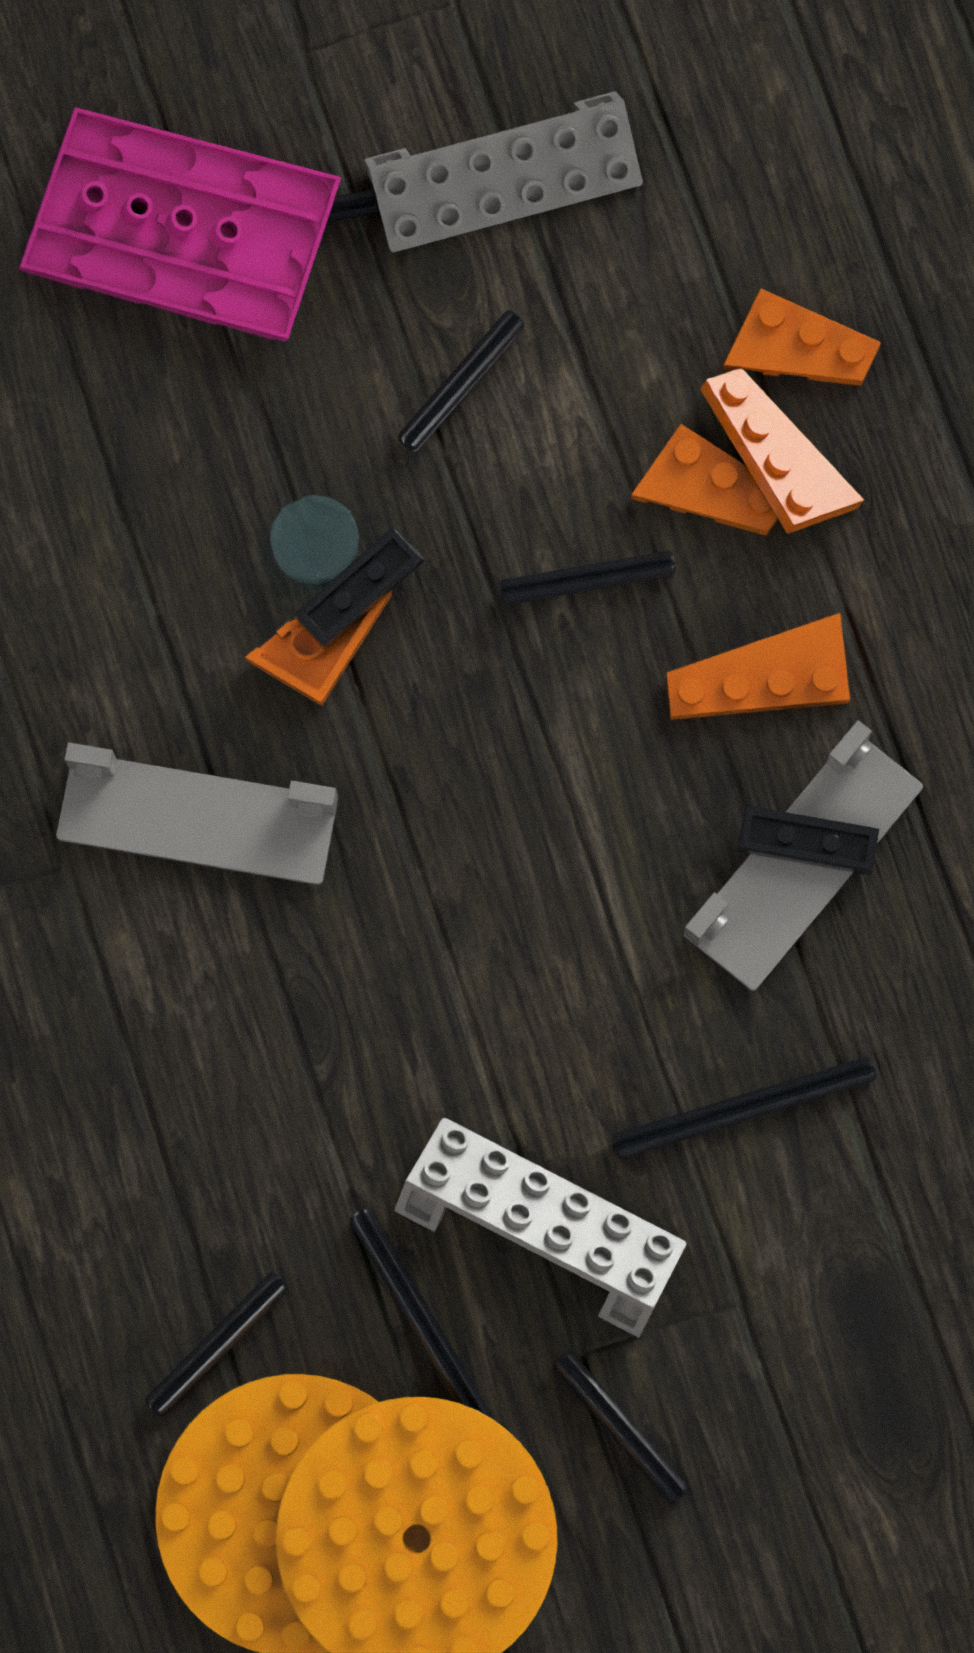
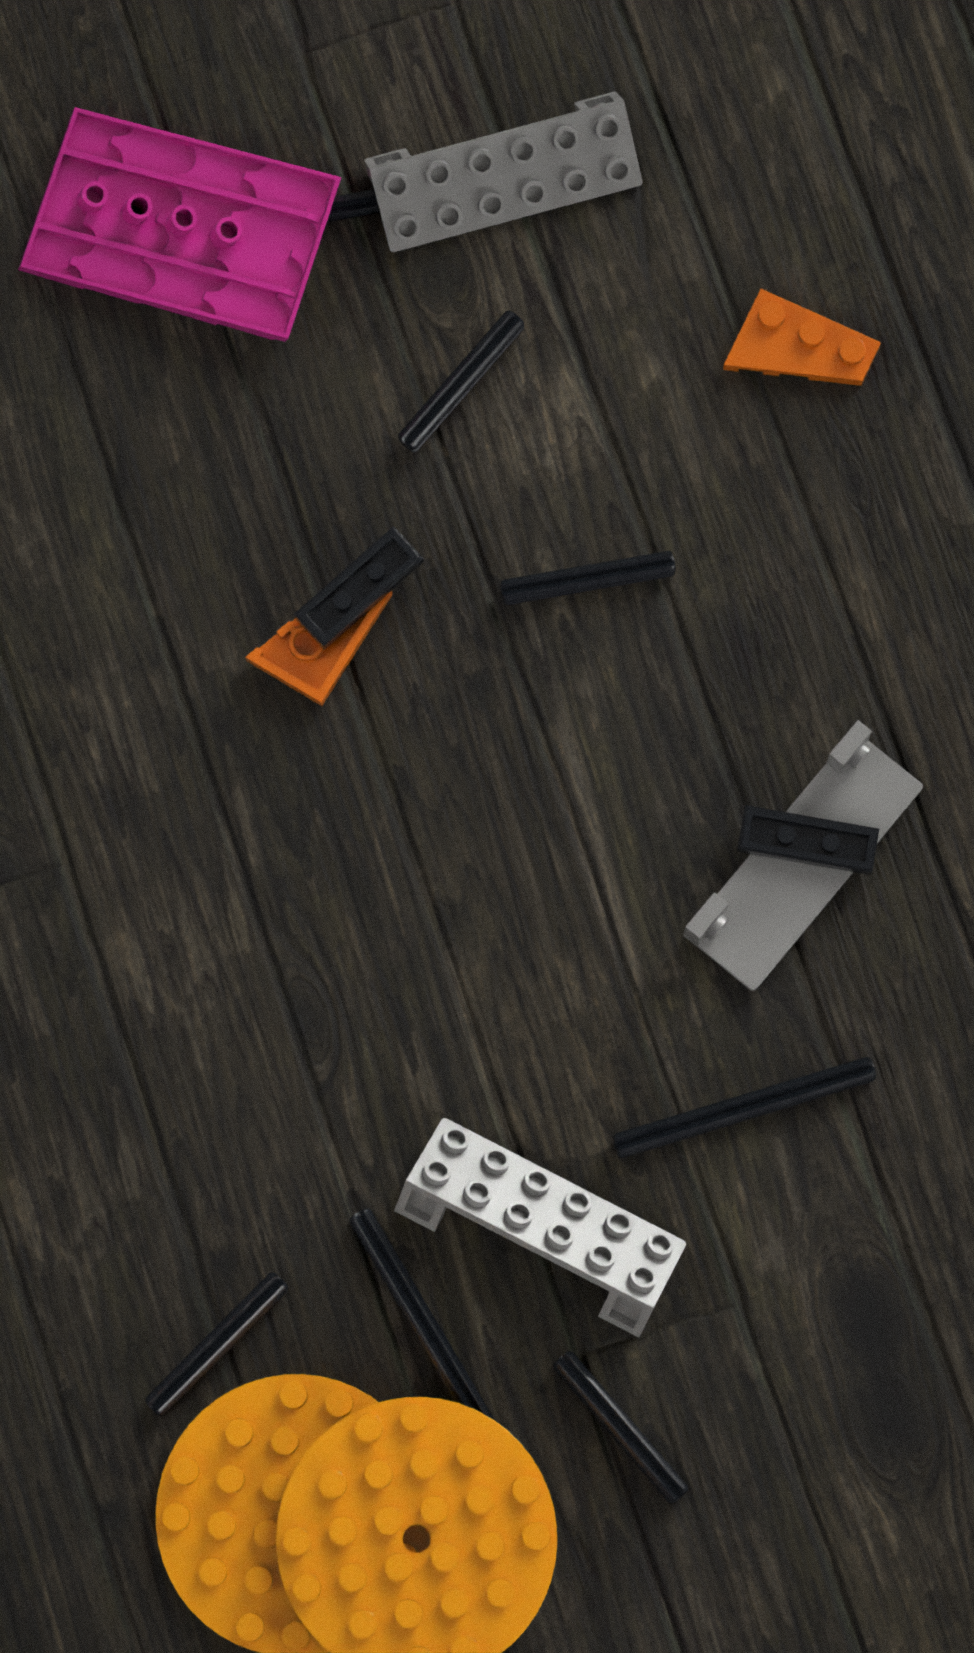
light grey bracket [56,742,338,885] -> none
clear light blue tile [270,495,360,585] -> none
orange wing [631,424,778,536] -> none
orange wing [666,613,850,720] -> none
wing [700,368,864,534] -> none

